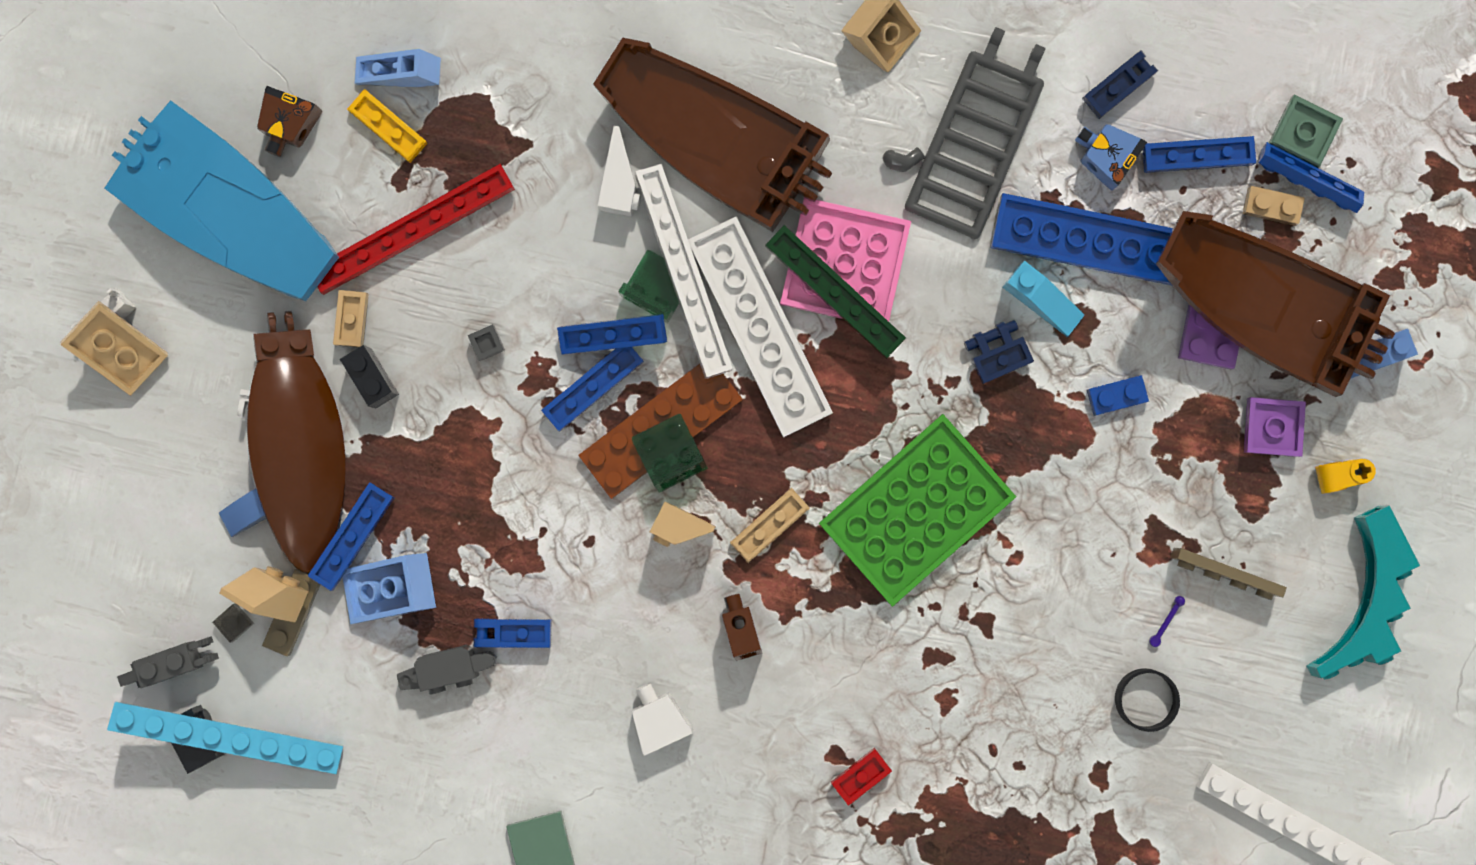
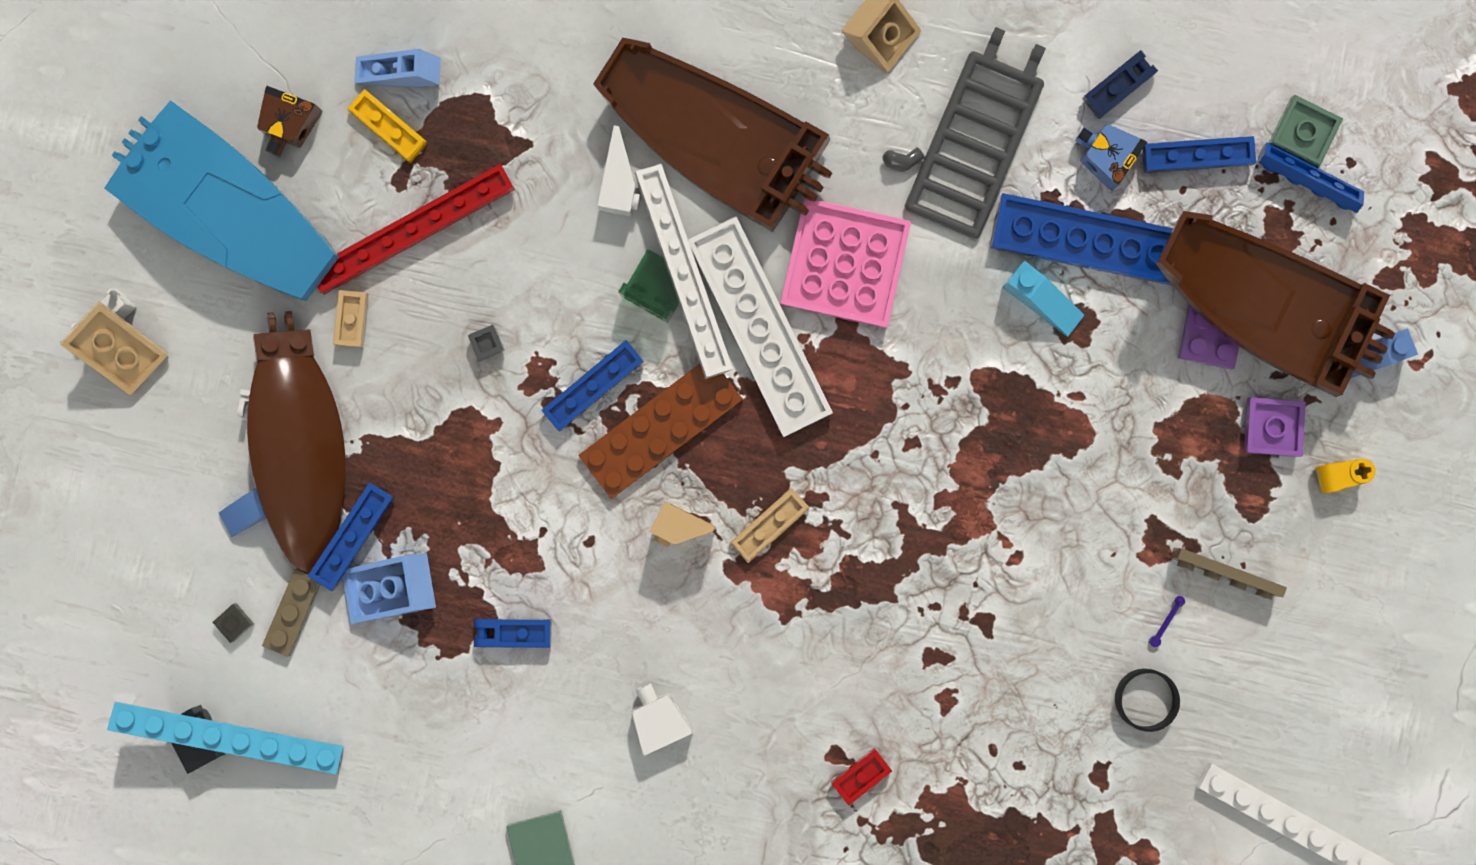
dark grey hinge [117,636,219,688] -> none
tan slope [219,566,309,622] -> none
black brick [340,345,399,409] -> none
dark grey hinge [397,645,497,695] -> none
blue plate [557,314,667,355] -> none
clear green bracket [632,414,708,493] -> none
reddish brown torso [722,594,763,661] -> none
dark green plate [765,225,906,359] -> none
bright green plate [819,414,1017,607] -> none
dark blue plate [964,320,1034,384] -> none
blue plate [1087,375,1149,416] -> none
tan plate [1242,186,1305,226] -> none
teal arch [1306,505,1420,680] -> none

